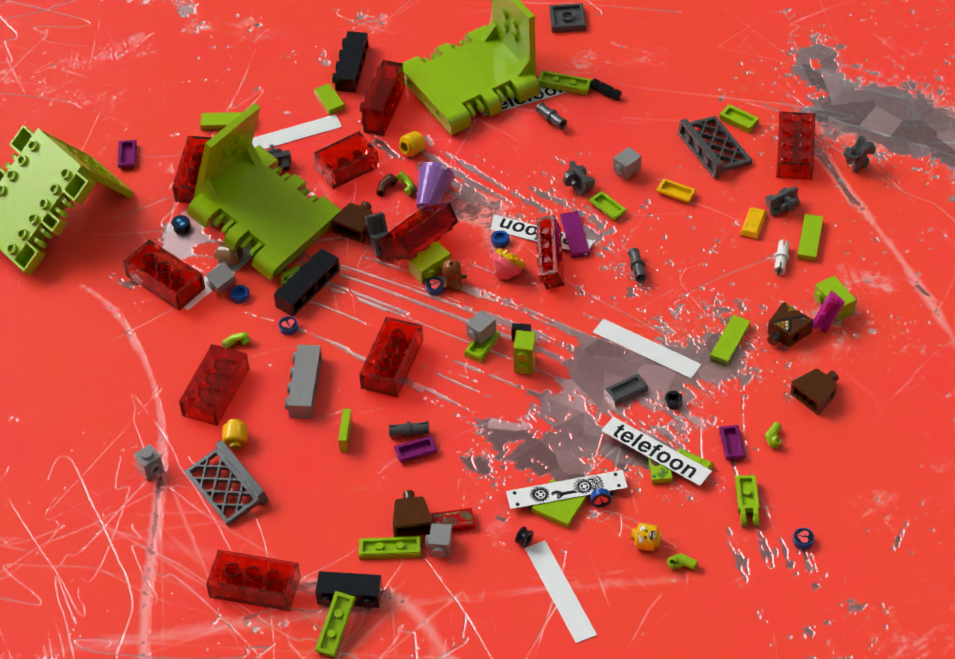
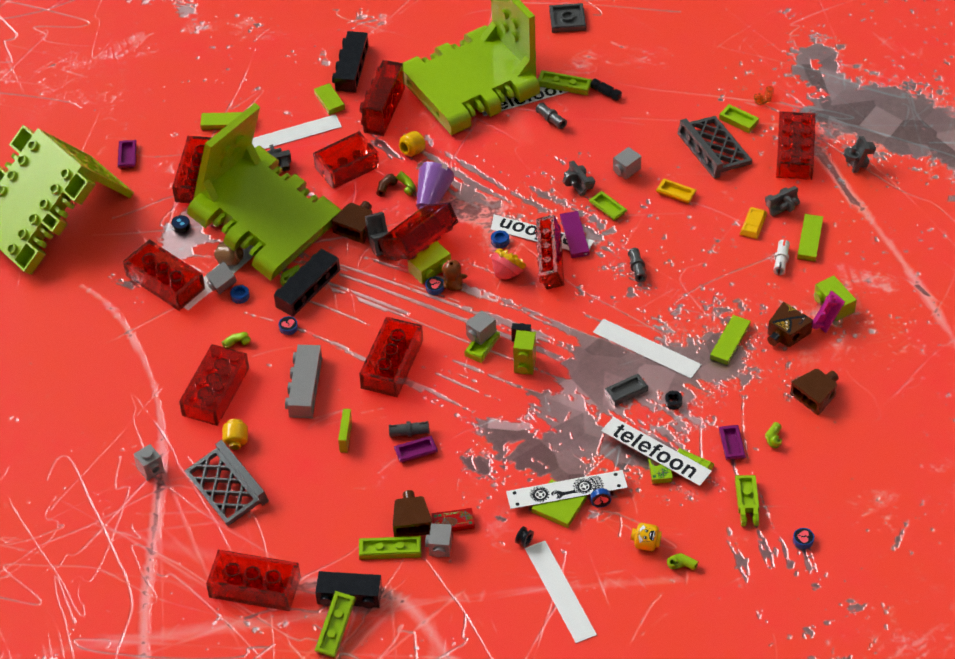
none -> clear orange arm [754,86,774,105]

